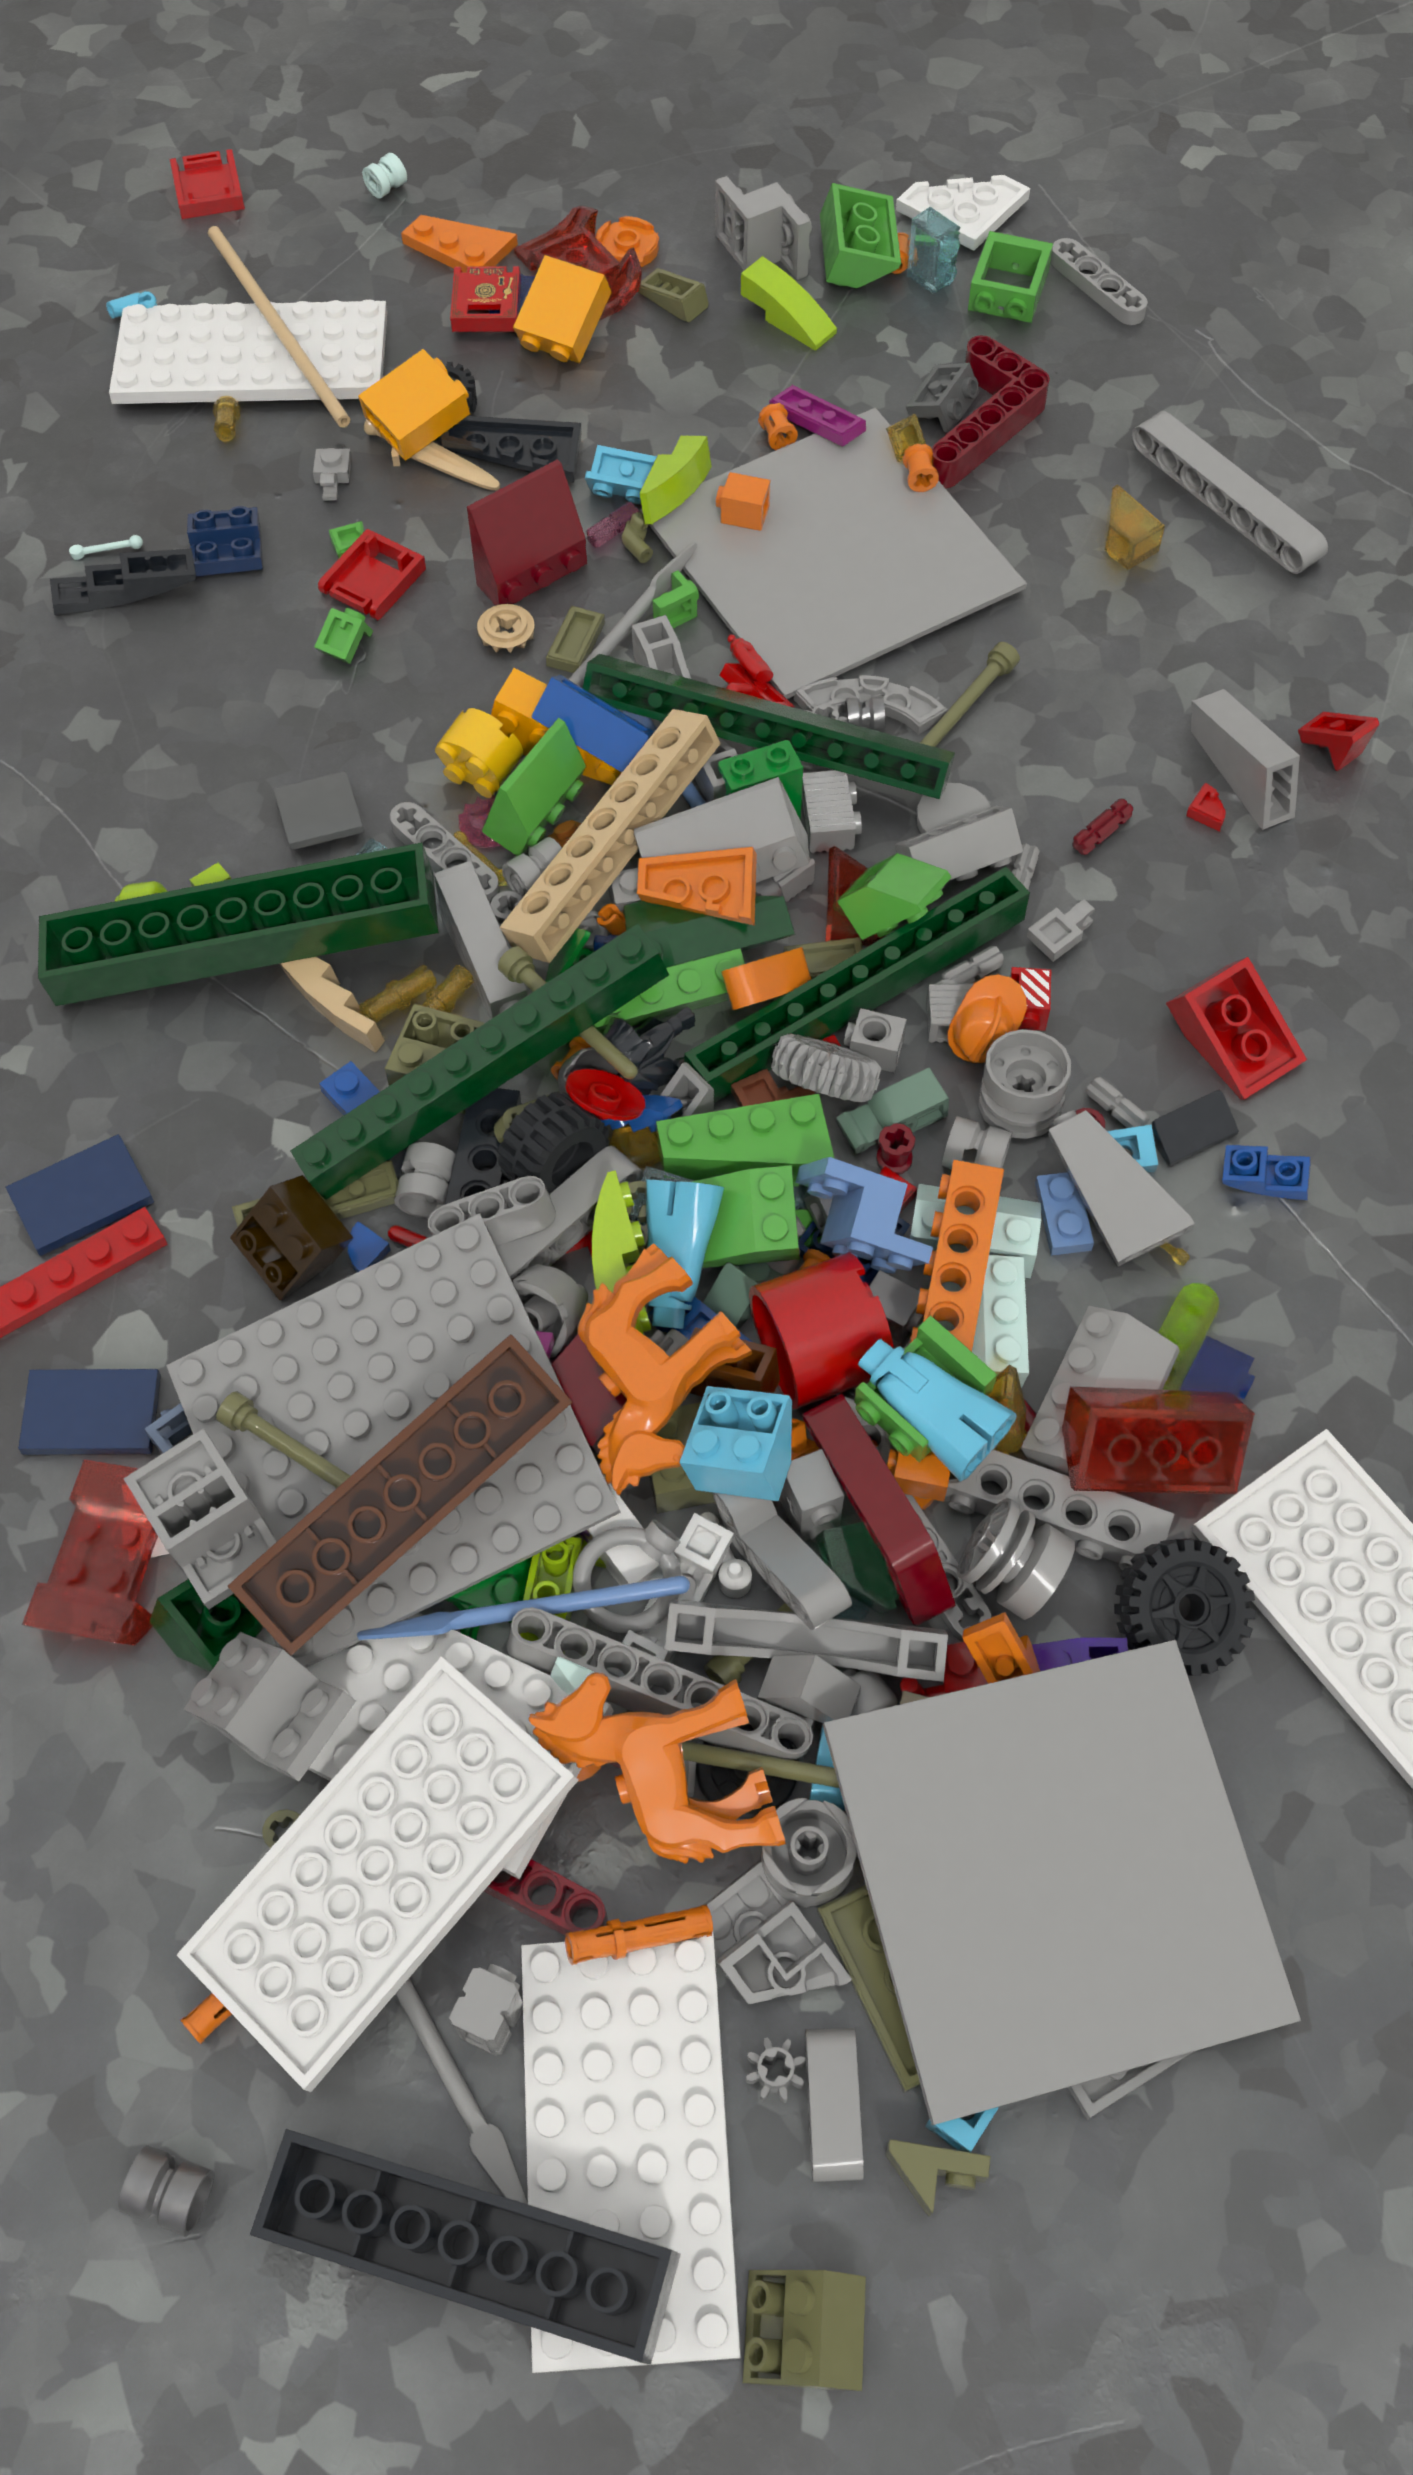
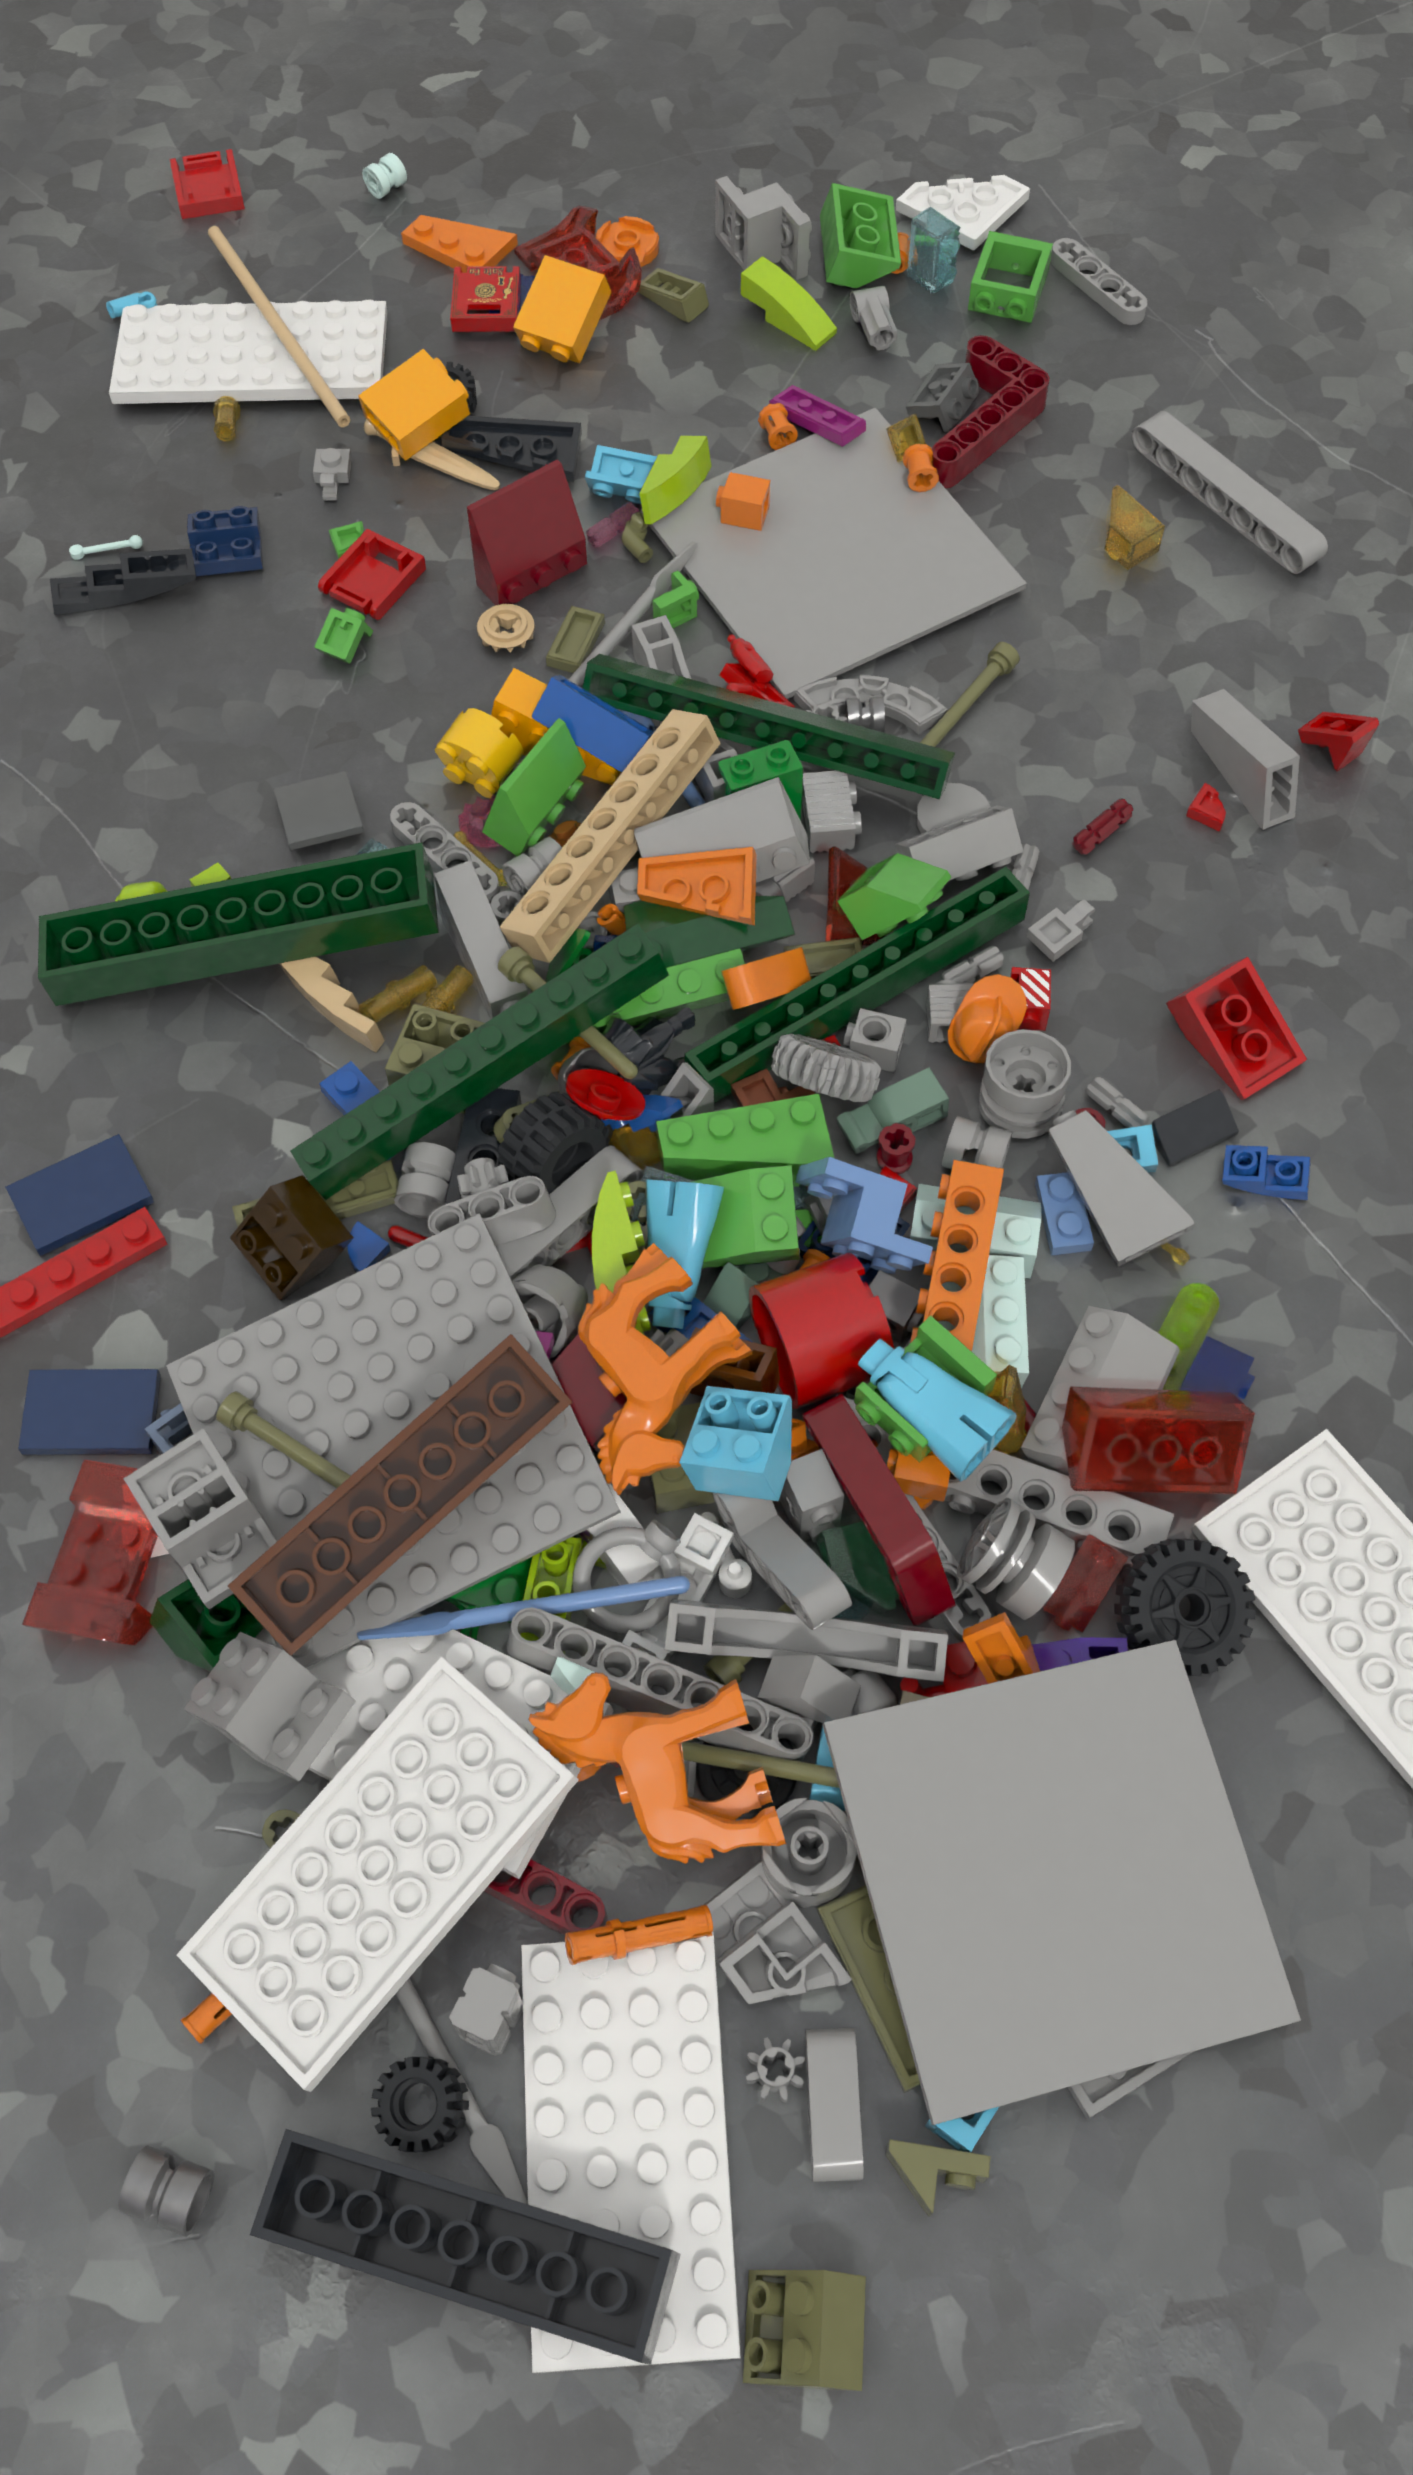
none -> black tyre [371,2056,469,2153]
none -> light grey gear [457,1158,509,1198]
none -> light grey piece [850,286,897,350]
none -> clear red hinge [1044,1533,1129,1633]

